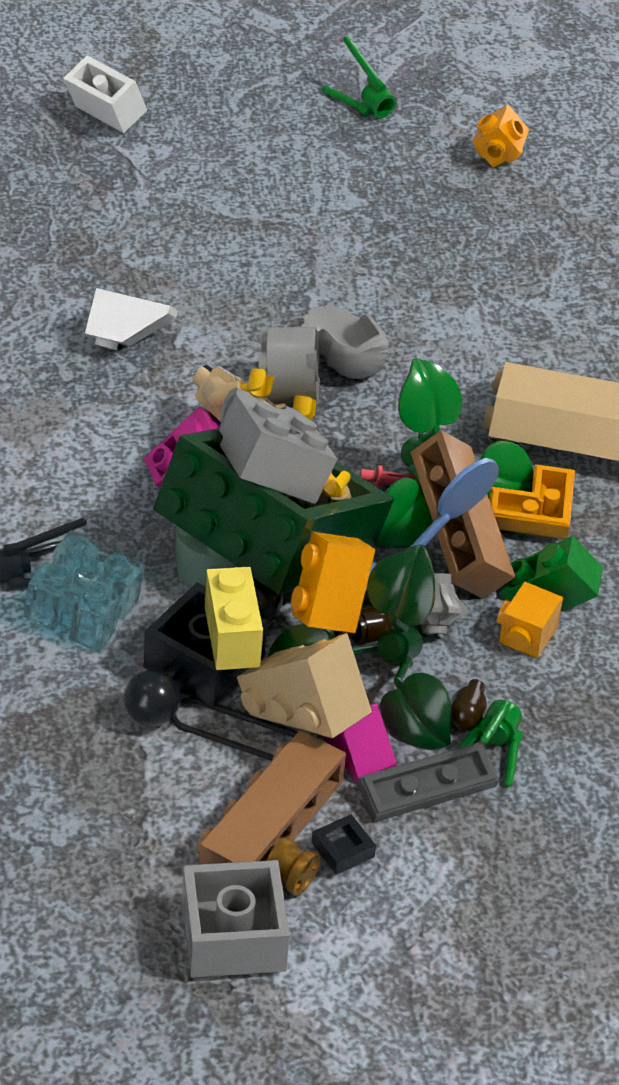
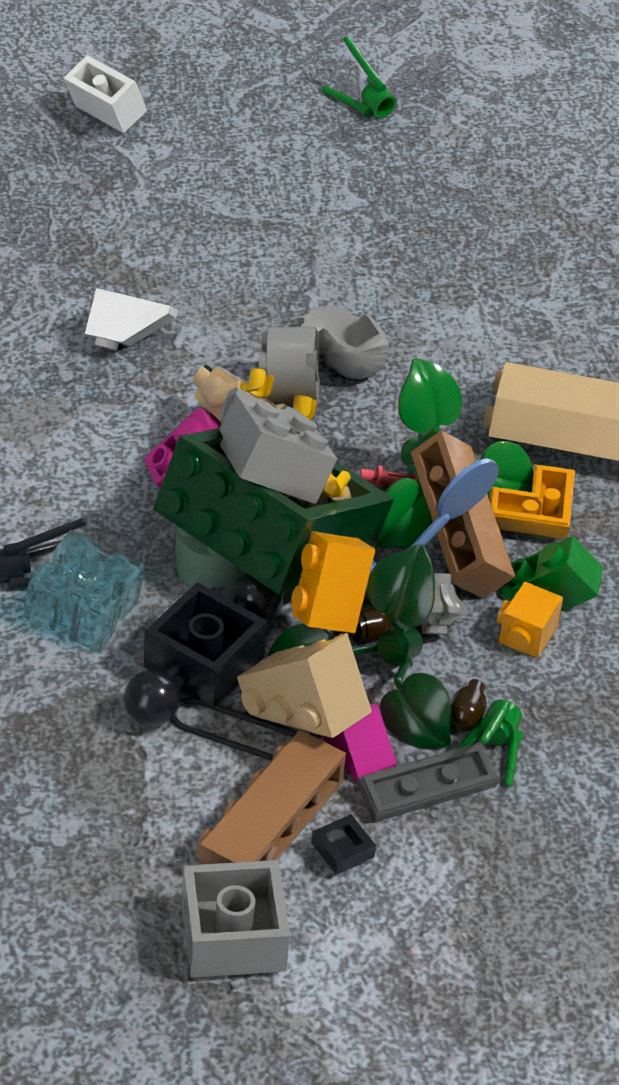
light yellow brick [205,567,263,670] -> none
pearl gold wheel [266,837,321,896] -> none
light orange brick [472,104,529,168] -> none

